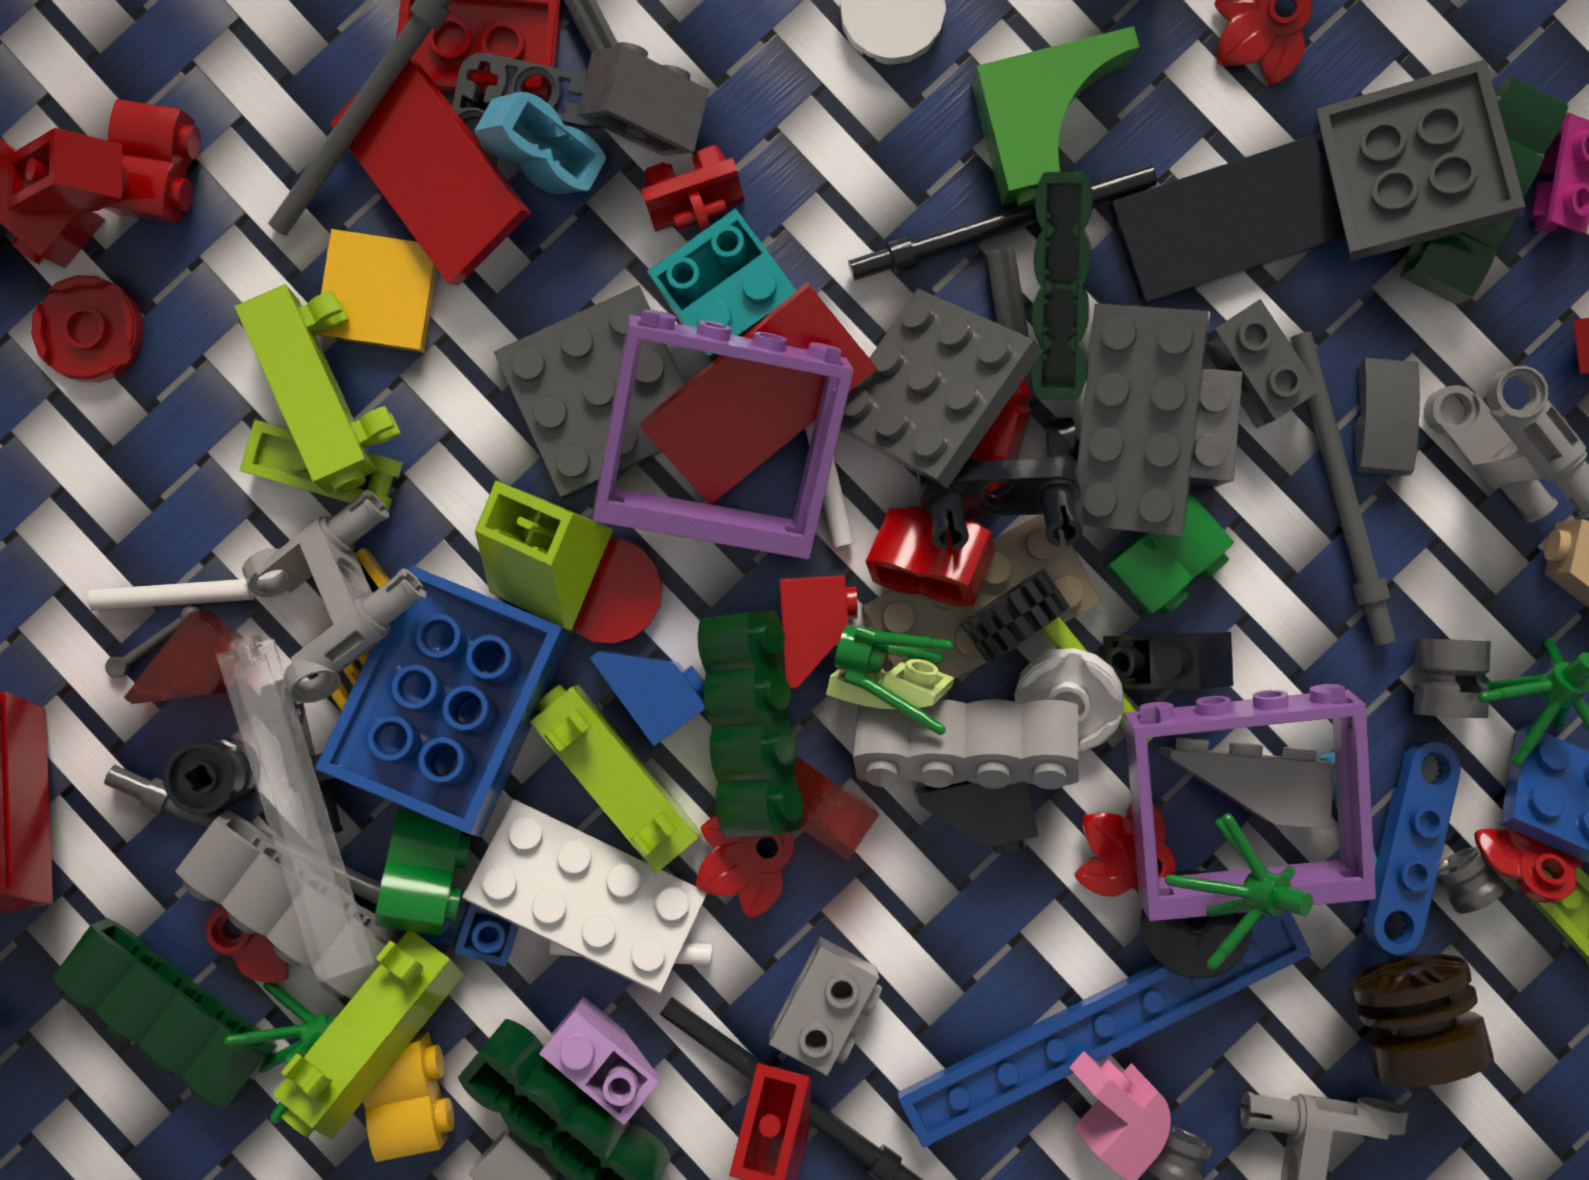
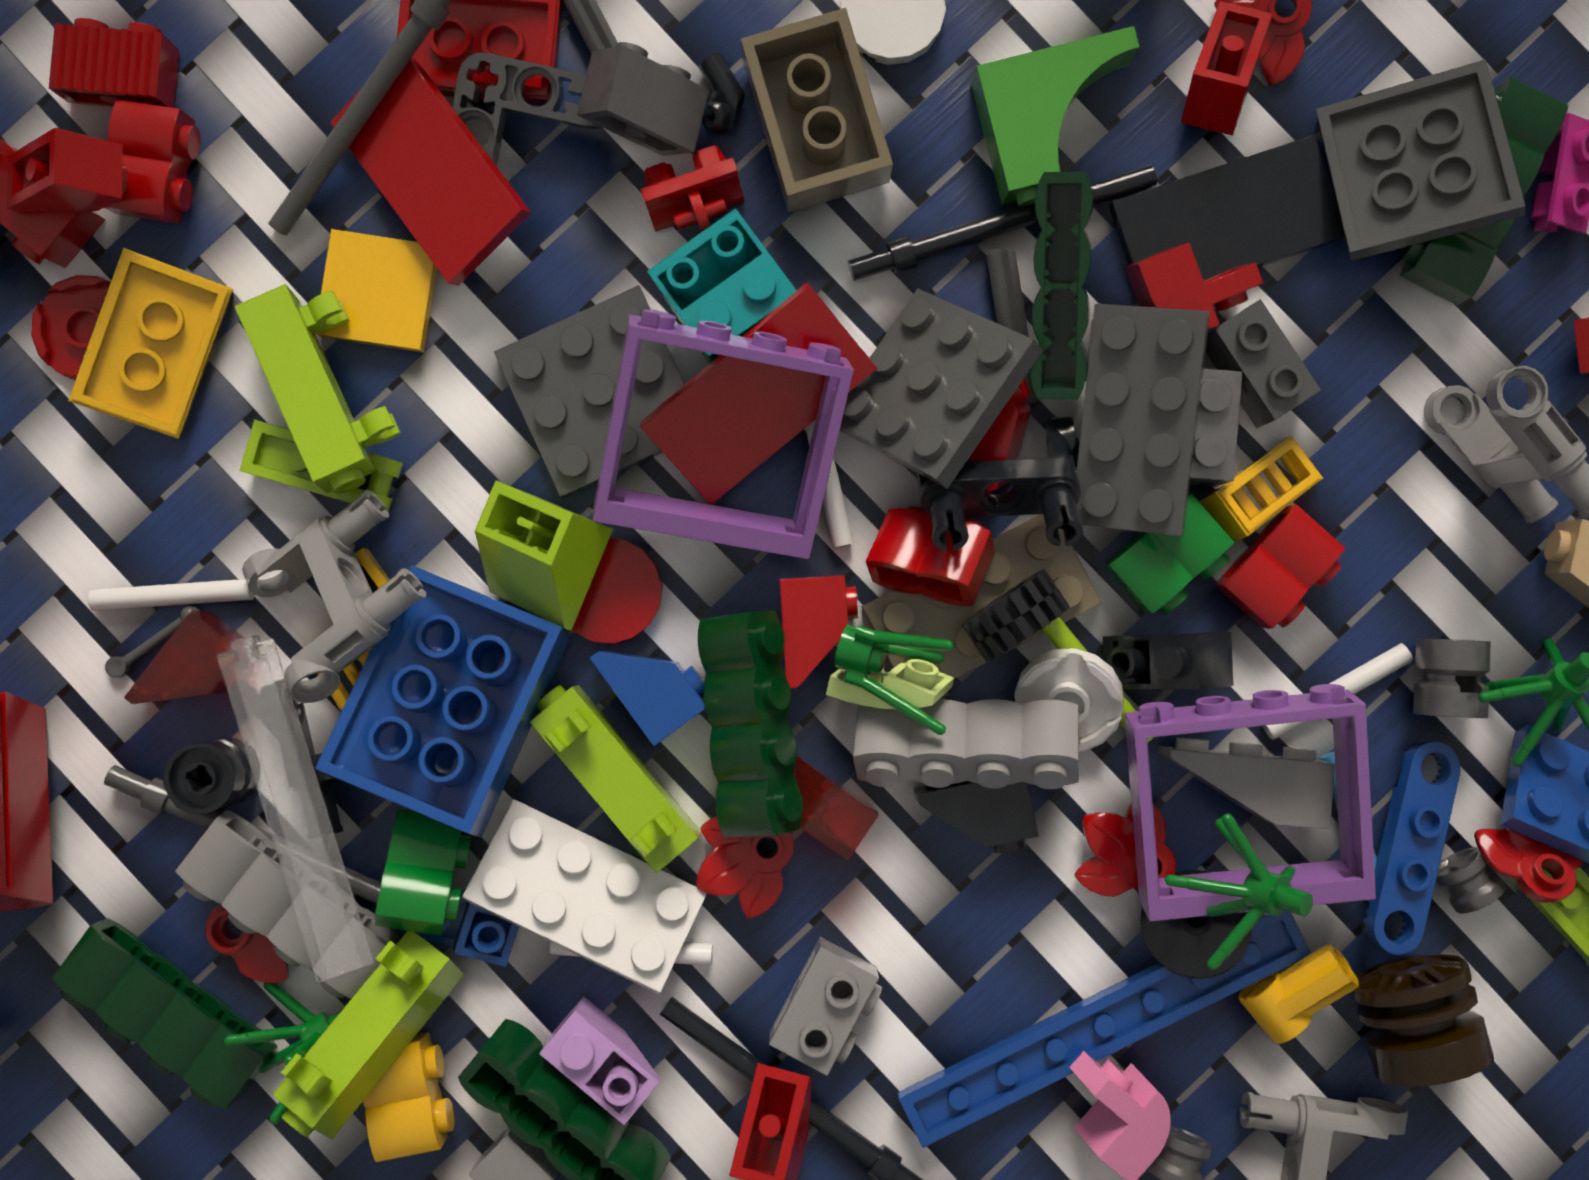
medium azure brick [474,92,606,194] -> none
dark grey bar [1290,331,1396,646] -> none
dark grey slope [1353,358,1420,476] -> none
none -> red brick [49,18,180,108]
none -> yellow tile [68,248,233,439]
none -> black arm [699,53,745,134]
none -> dark tan brick [741,8,893,213]
none -> red brick [1124,243,1263,329]
none -> red slope [1180,1,1273,136]
none -> yellow slope [1200,436,1323,542]
none -> red brick [1214,504,1345,629]
none -> yellow piece [1238,942,1359,1044]
none -> white bar [1262,643,1413,740]

